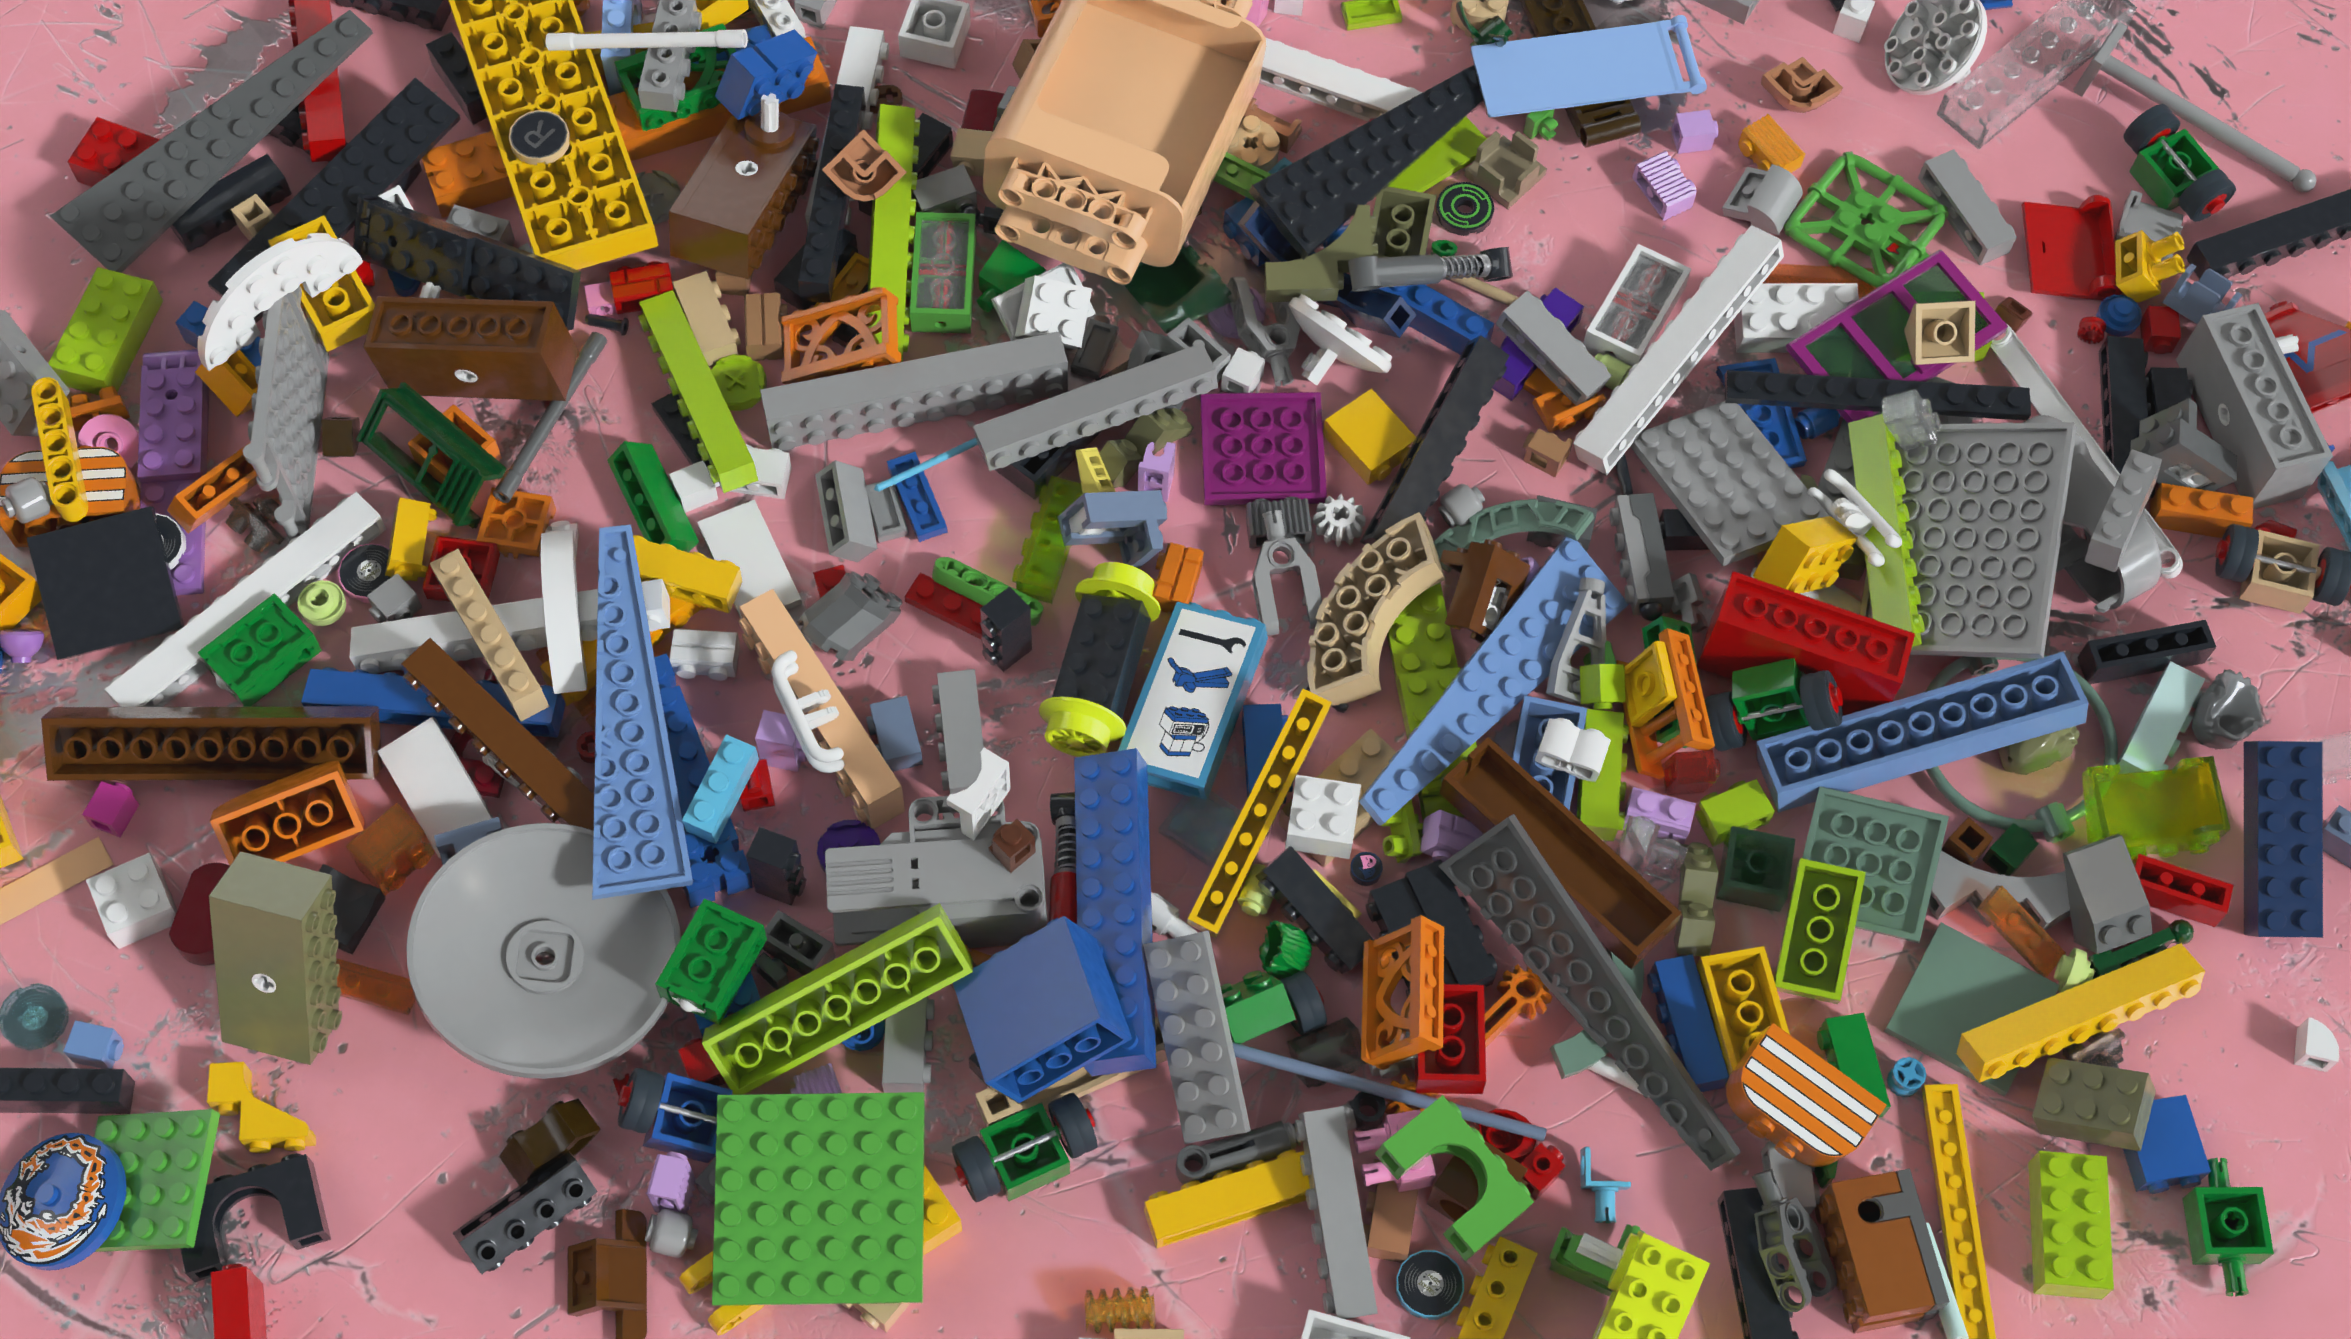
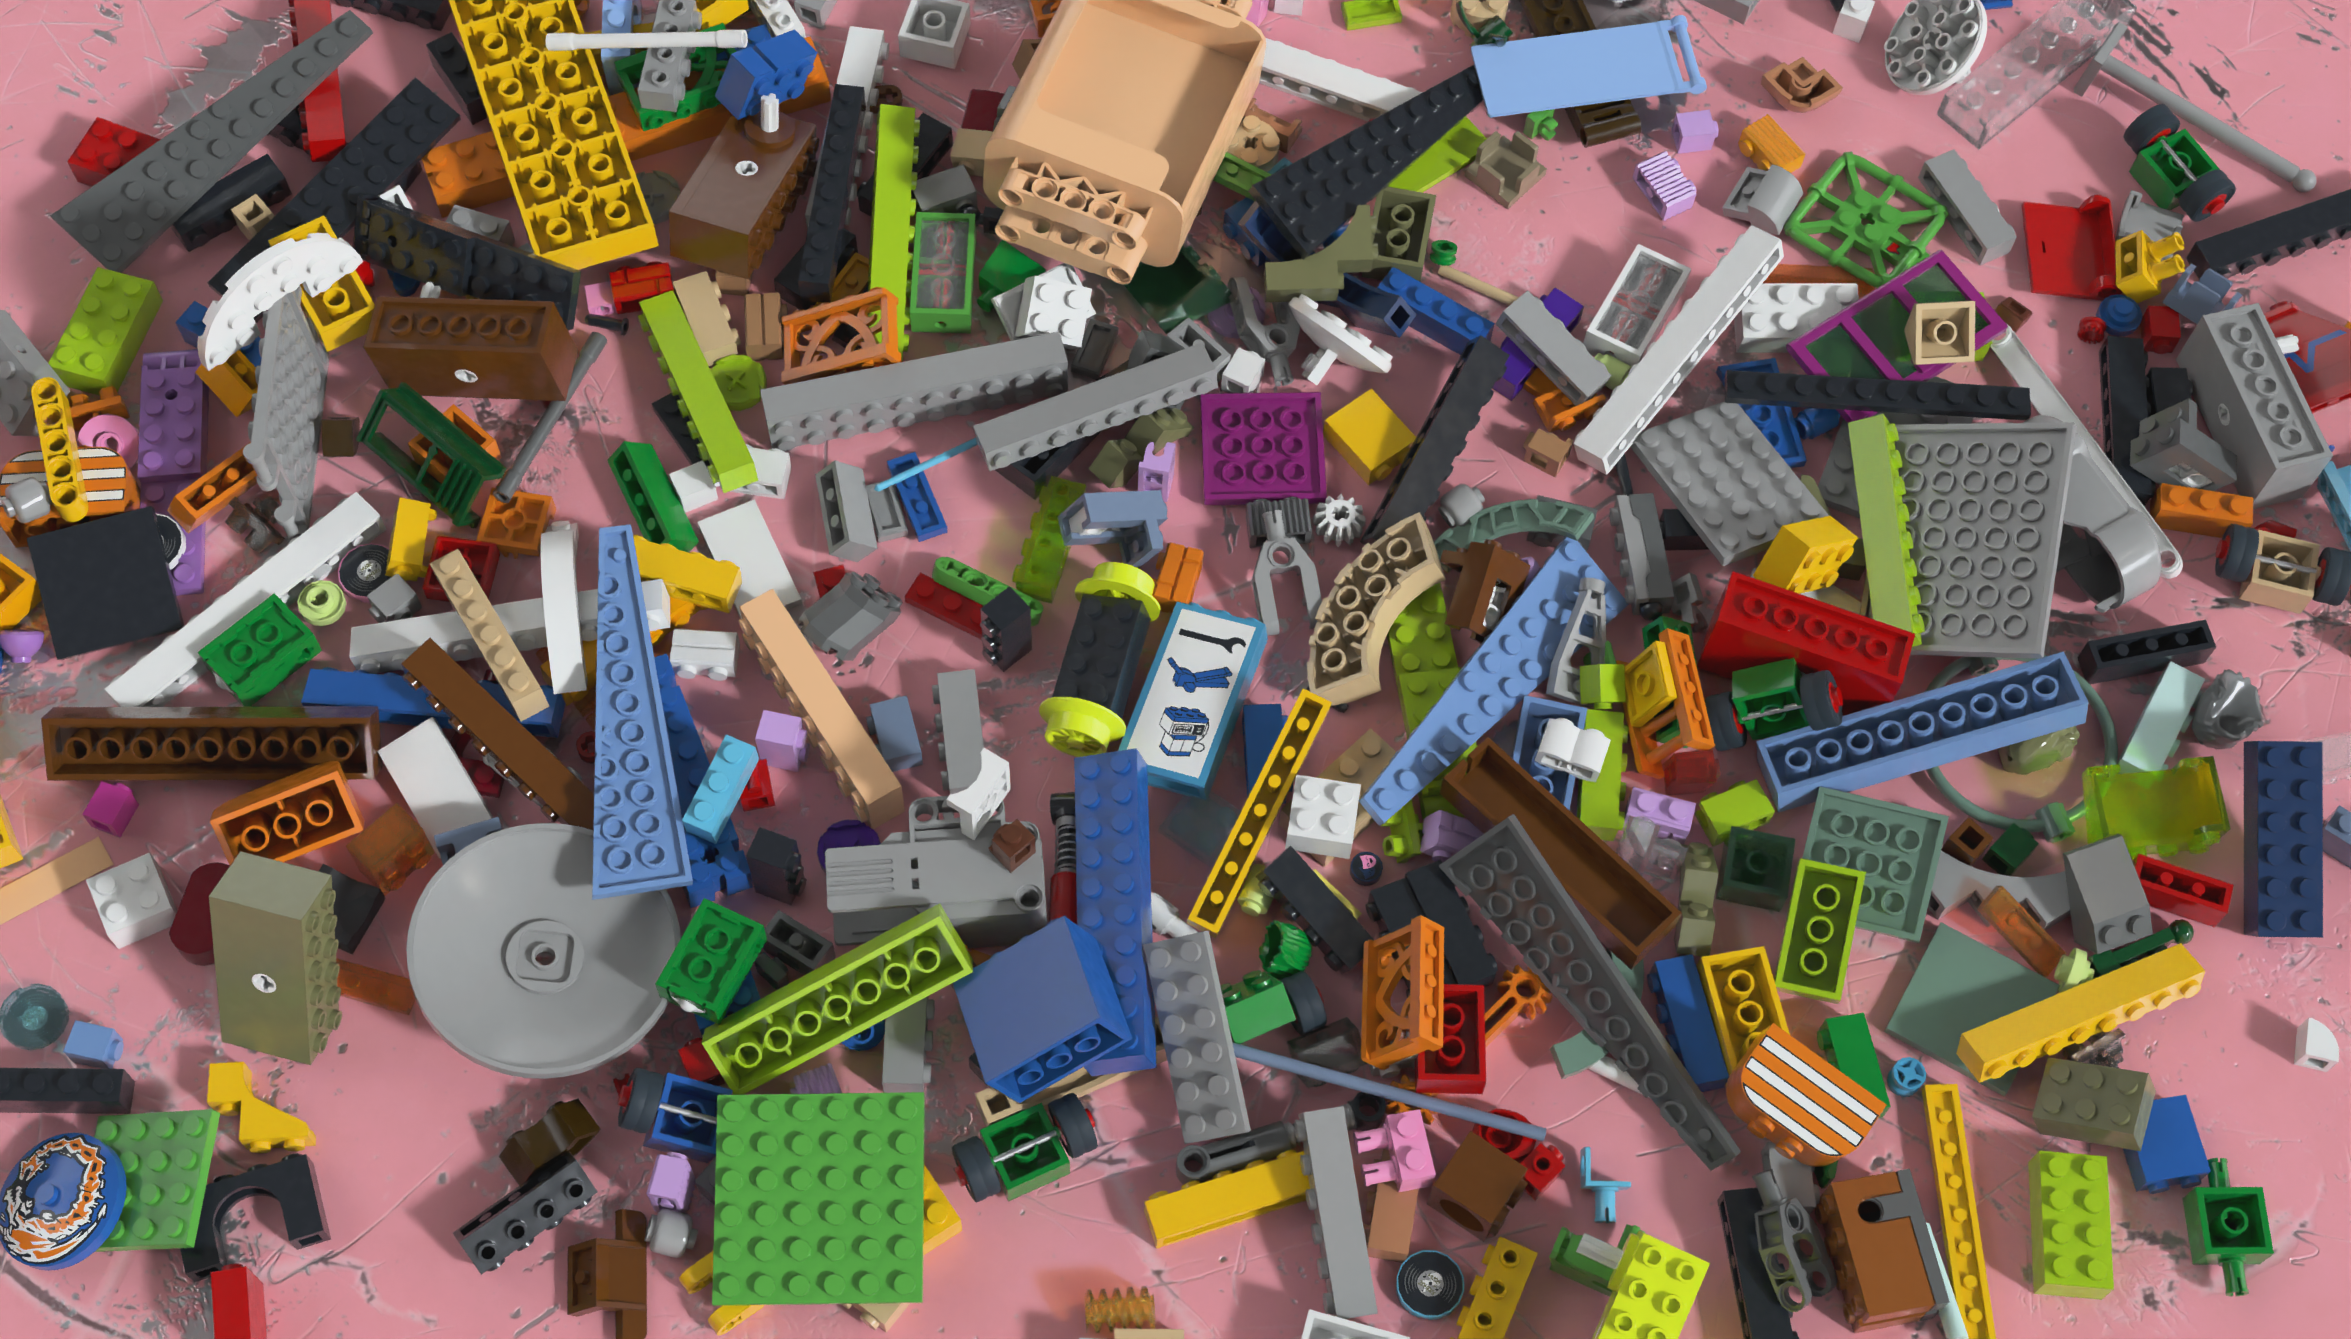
black tile [509,110,570,165] -> none
white piece [771,650,845,773] -> none
nougat brick [822,129,907,202] -> none
light yellow slope [1075,447,1116,494] -> none
dark grey piece [1348,247,1513,292] -> none
bright green arch [1375,1095,1534,1261] -> none
black tile [1436,182,1494,236] -> none
white piece [1807,469,1902,567] -> none
clear brick [1881,389,1941,451] -> none
light grey brick [2085,449,2162,572] -> none

